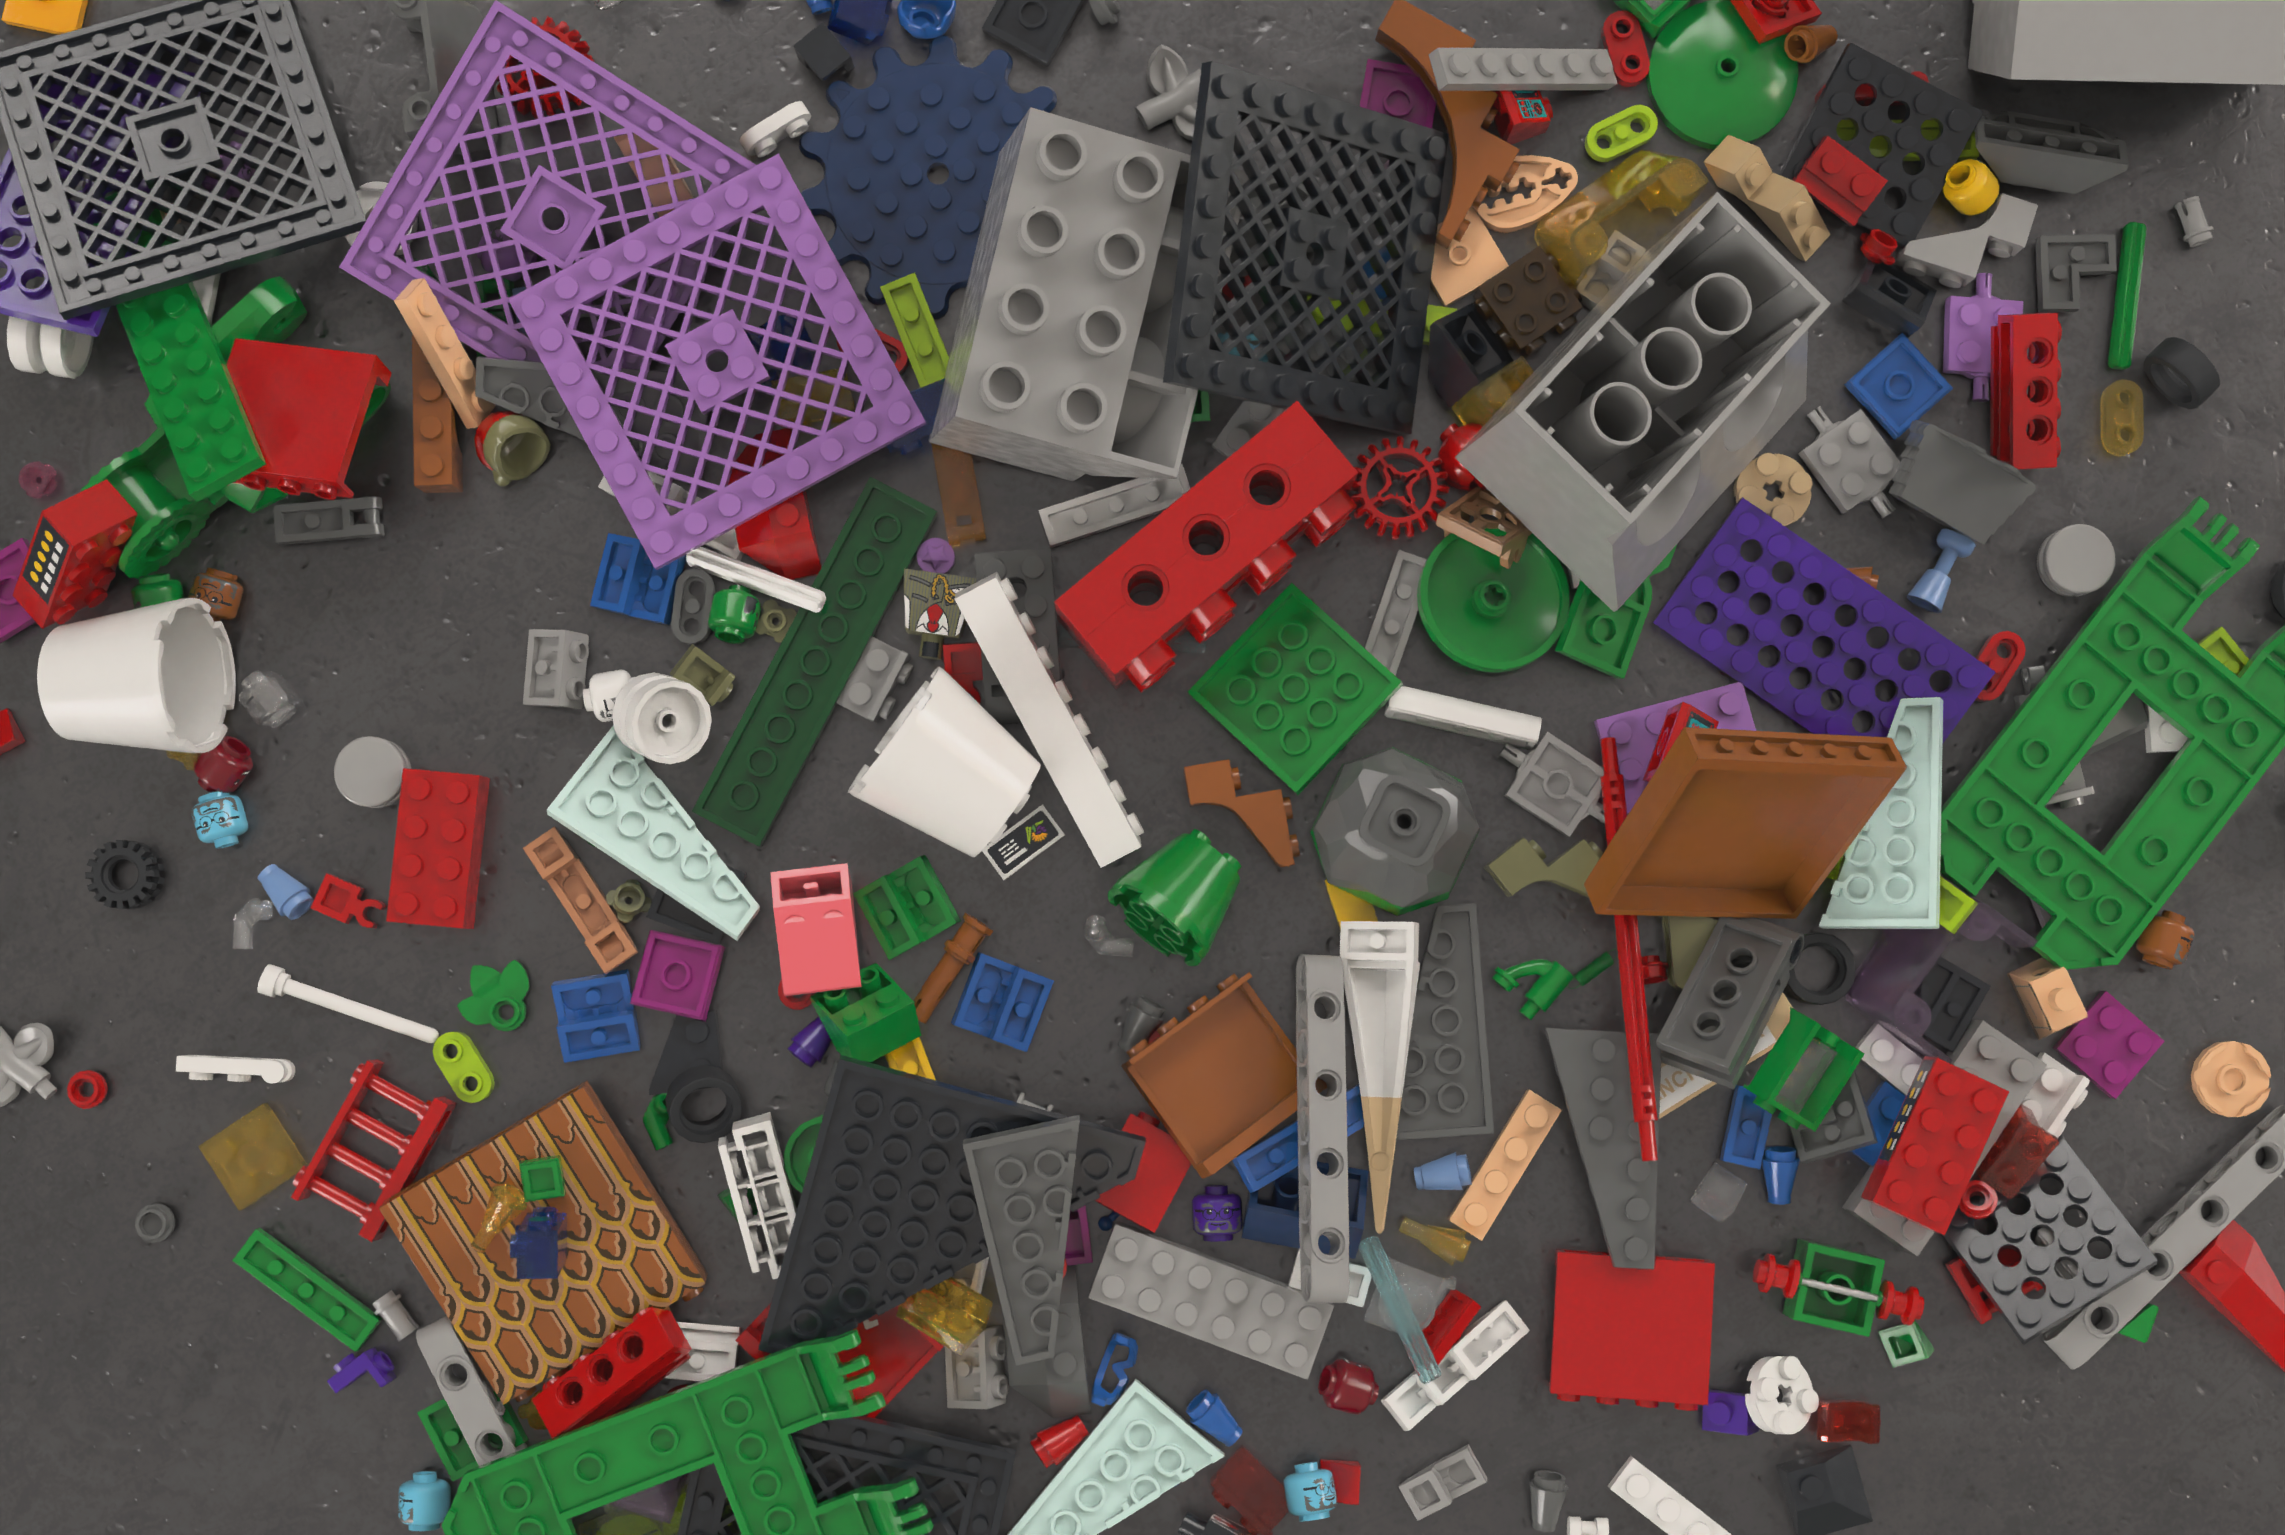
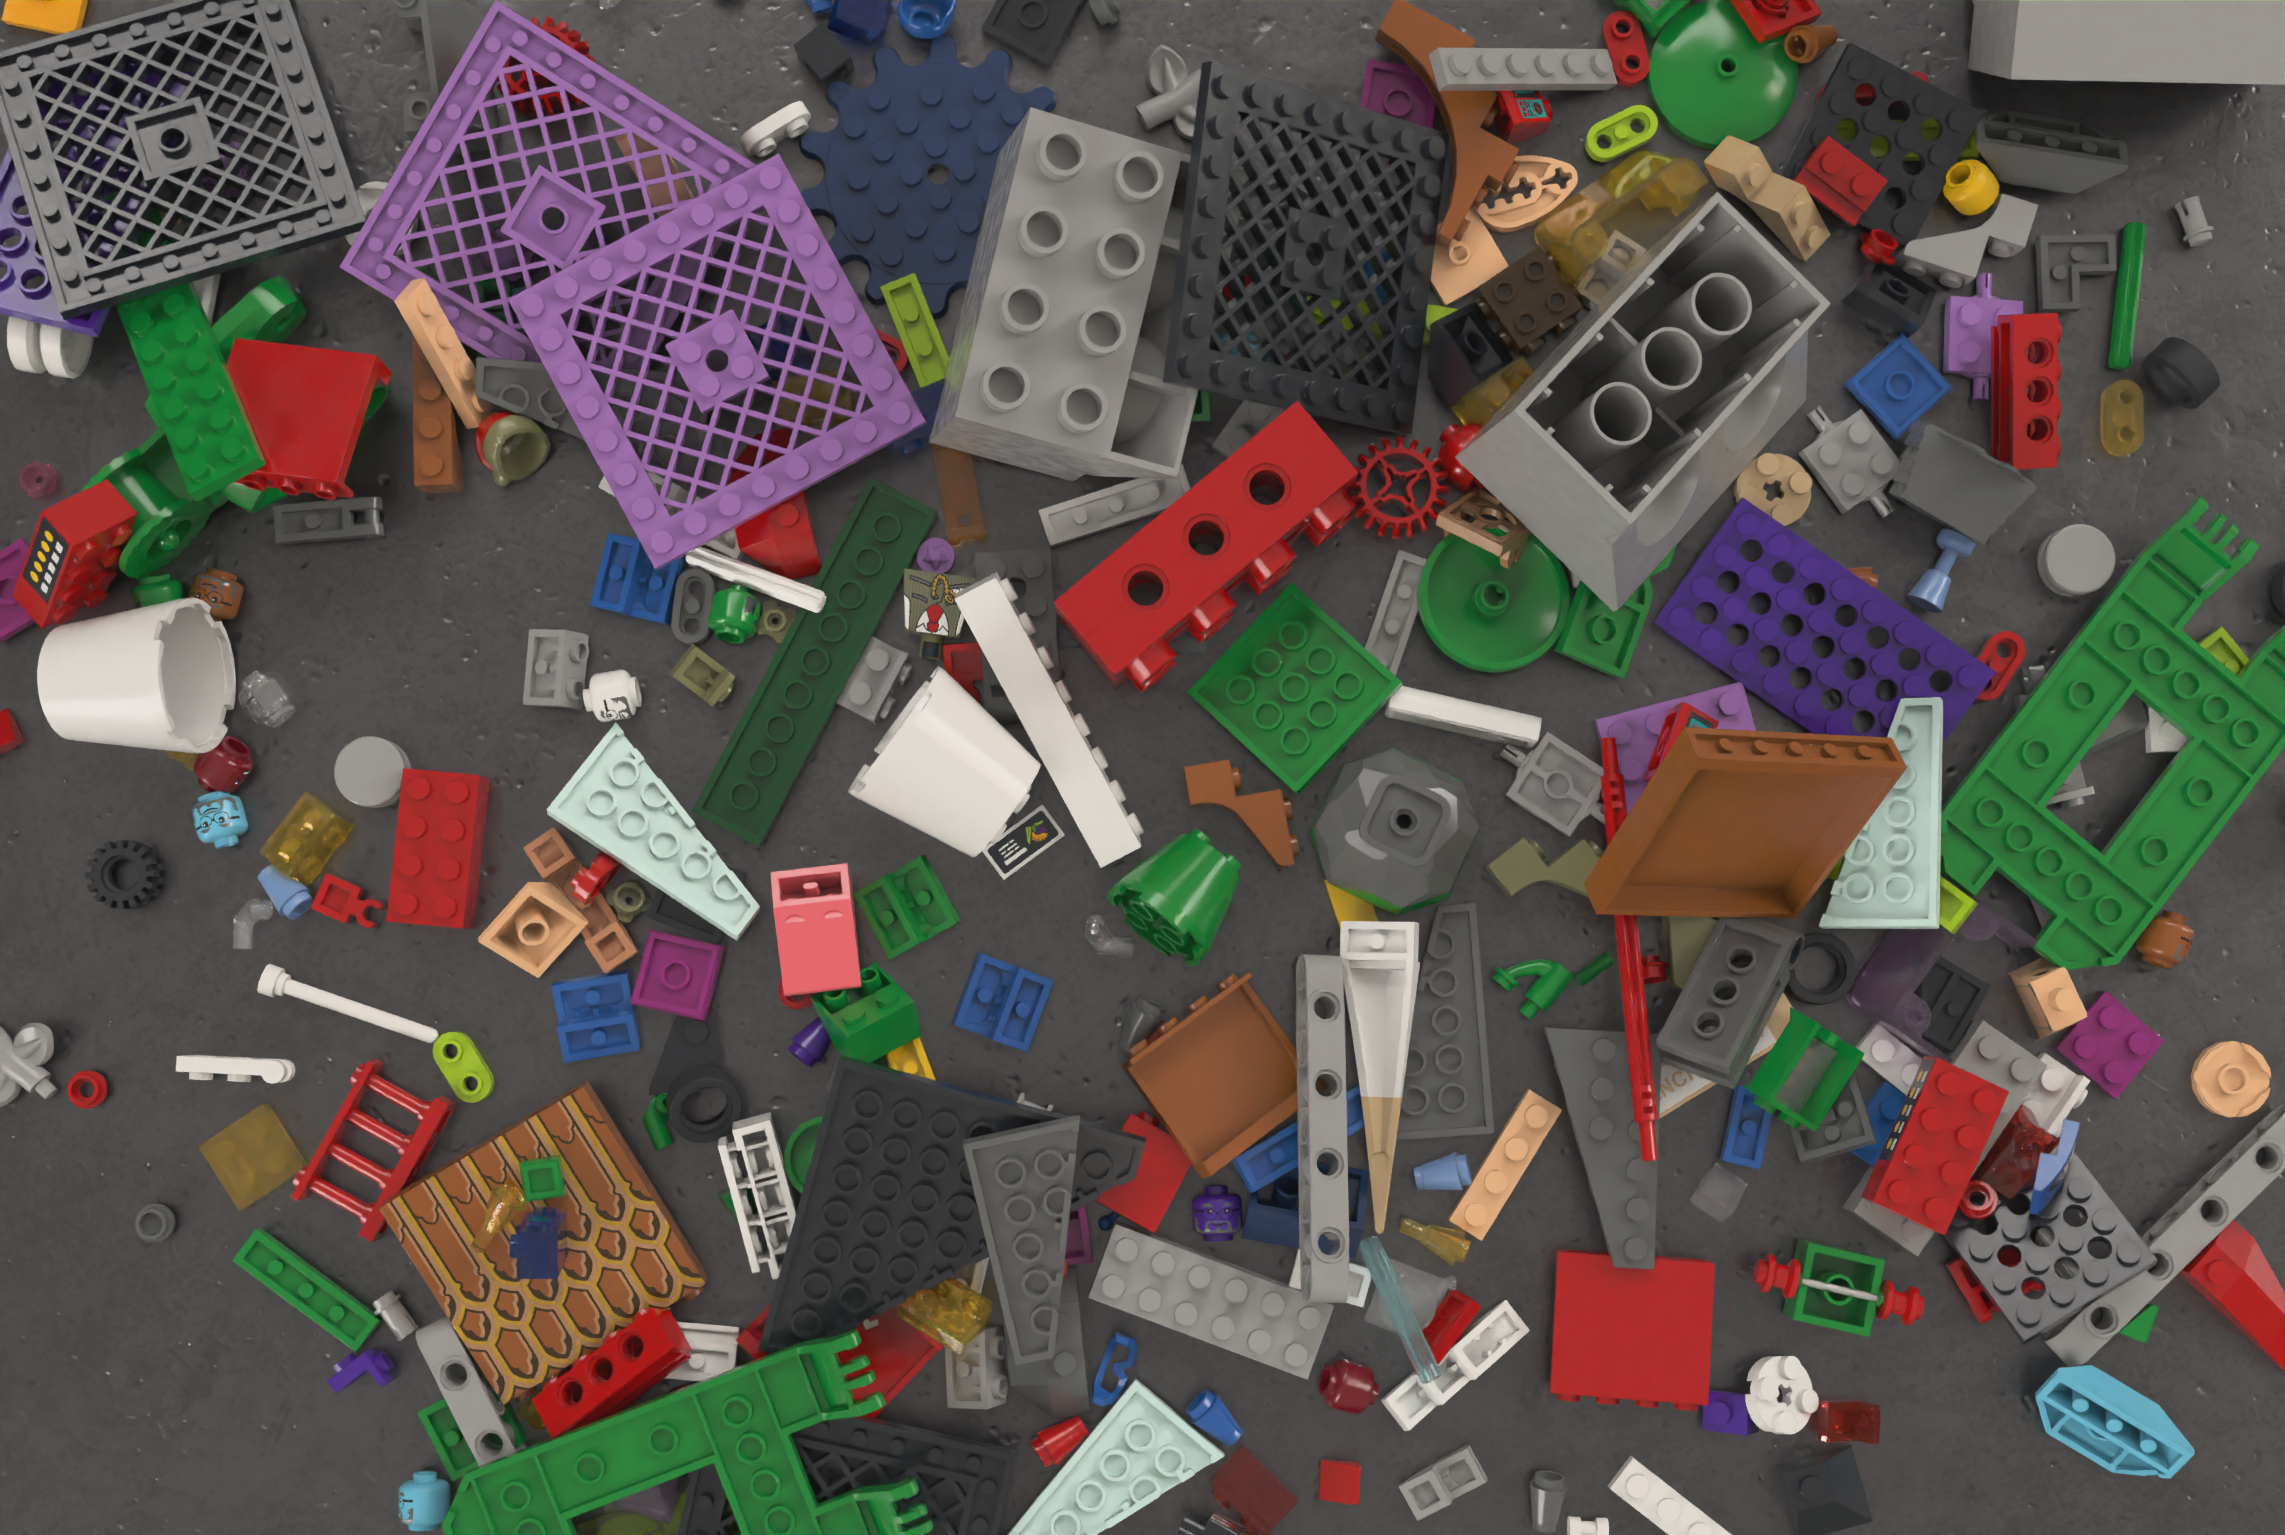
green plate [457,960,530,1031] -> none
white wheel [612,672,712,764] -> none
dark orange pin [913,912,993,1024] -> none
medium azure head [1283,1462,1337,1522] -> none
blue cone [1762,1145,1800,1205] -> none
green slope [1878,1320,1934,1368] -> none
none -> clear yellow bracket [259,791,354,886]
none -> light nougat slope [478,882,588,978]
none -> red plate [571,851,623,905]
none -> slope [2029,1119,2080,1215]
none -> medium azure wedge [2035,1365,2195,1479]

